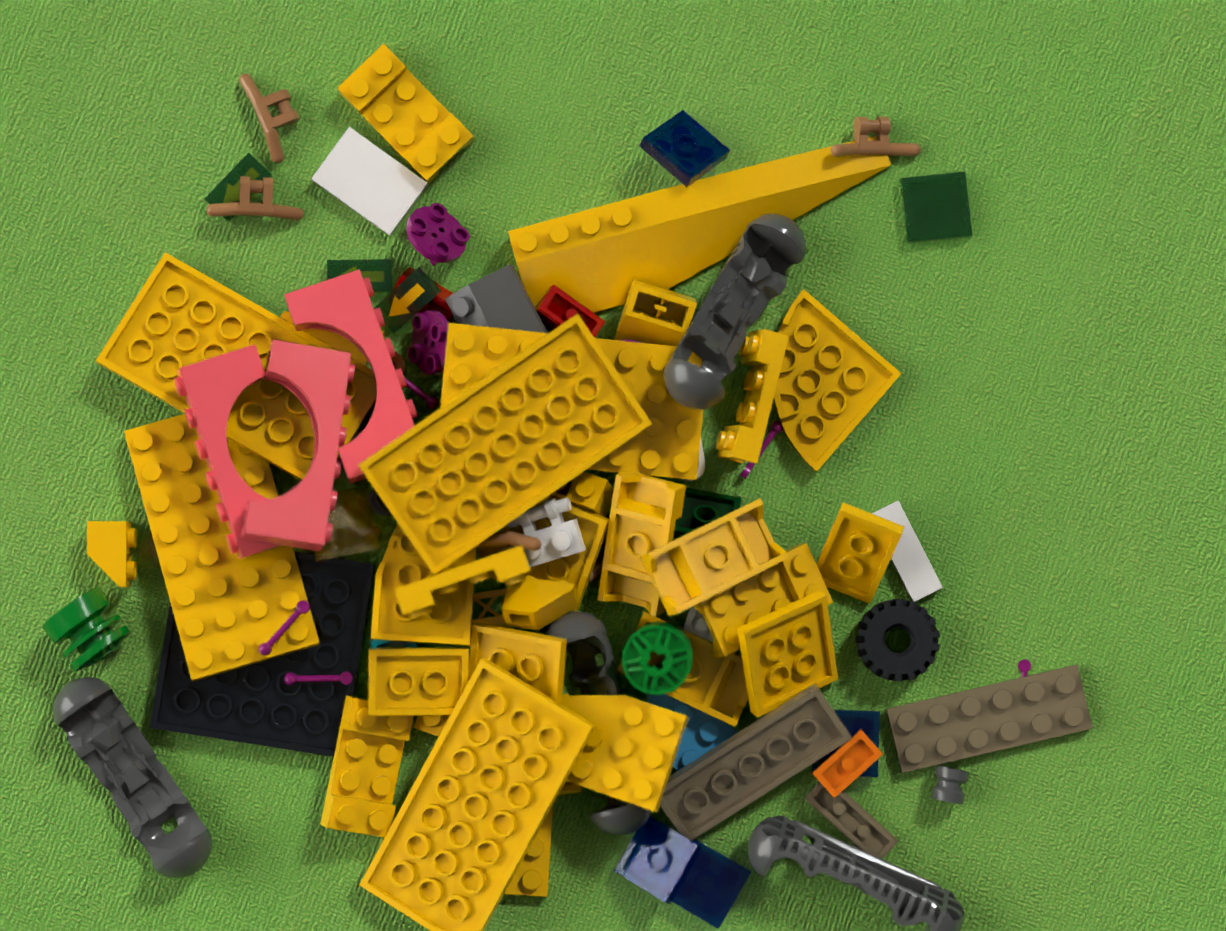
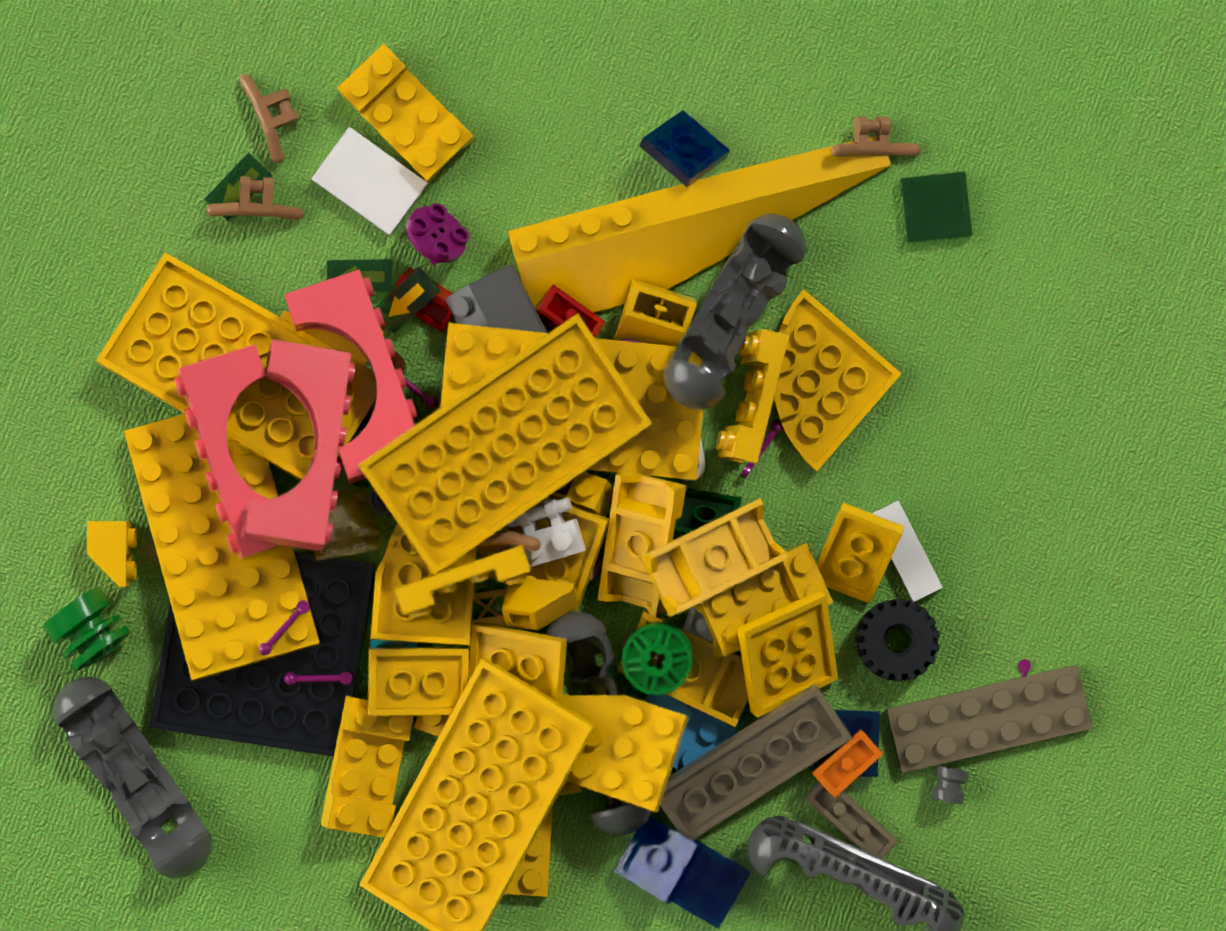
magenta plate [408,310,453,375] -> none

